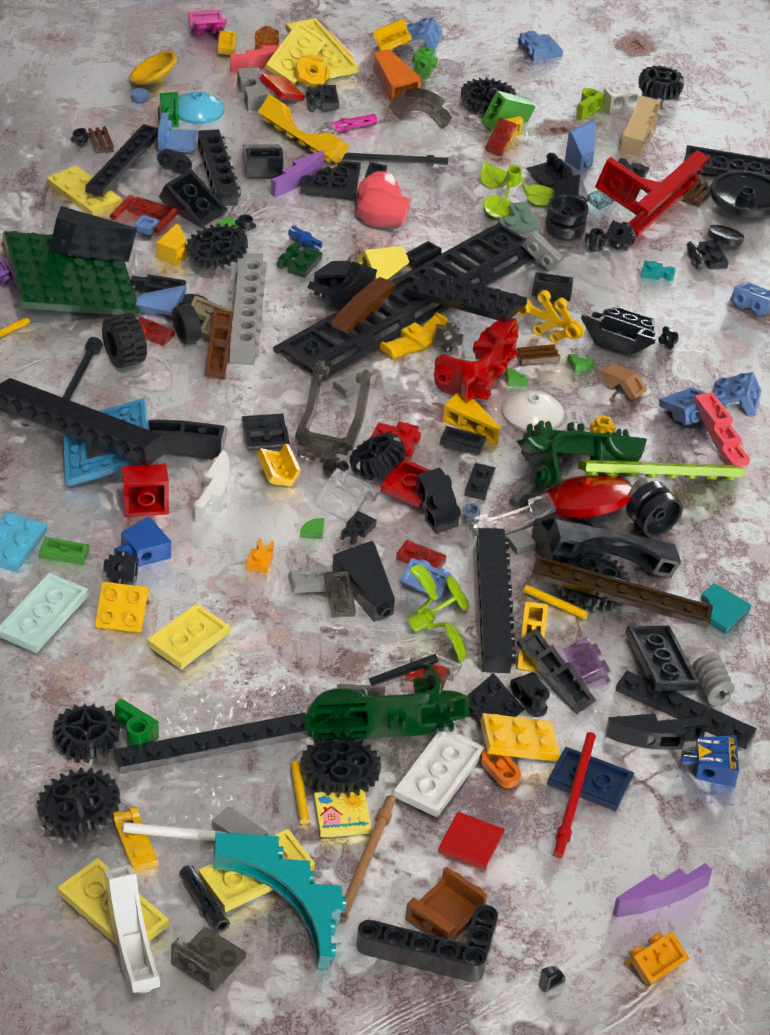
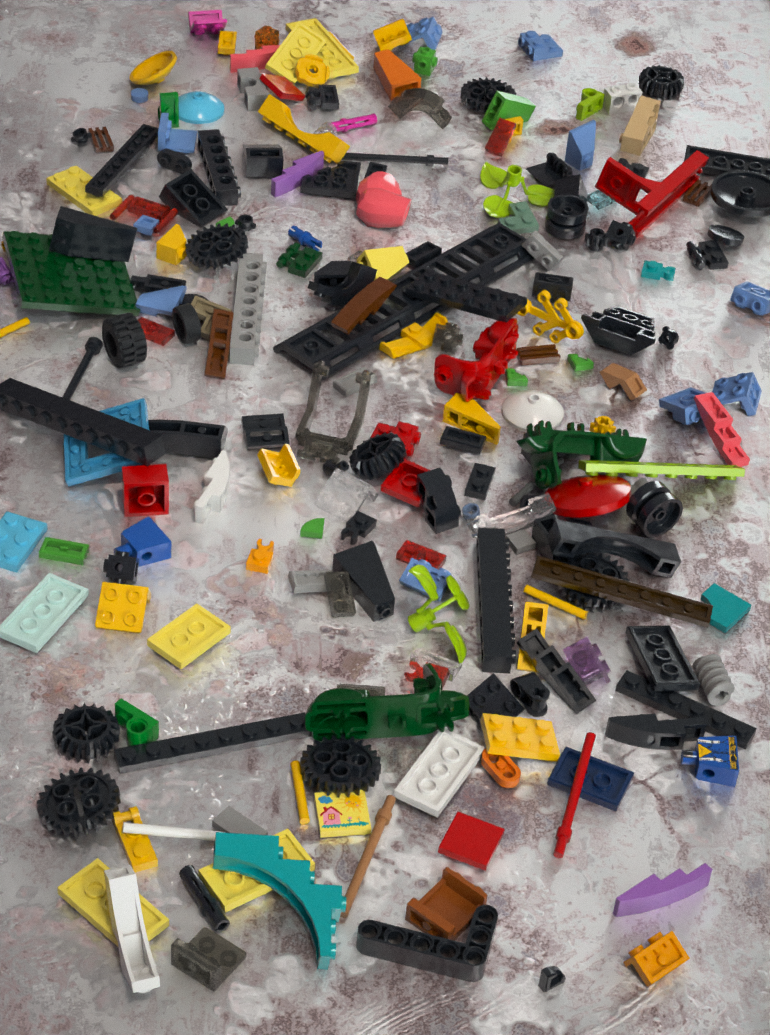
black bar [368,653,439,687] -> none

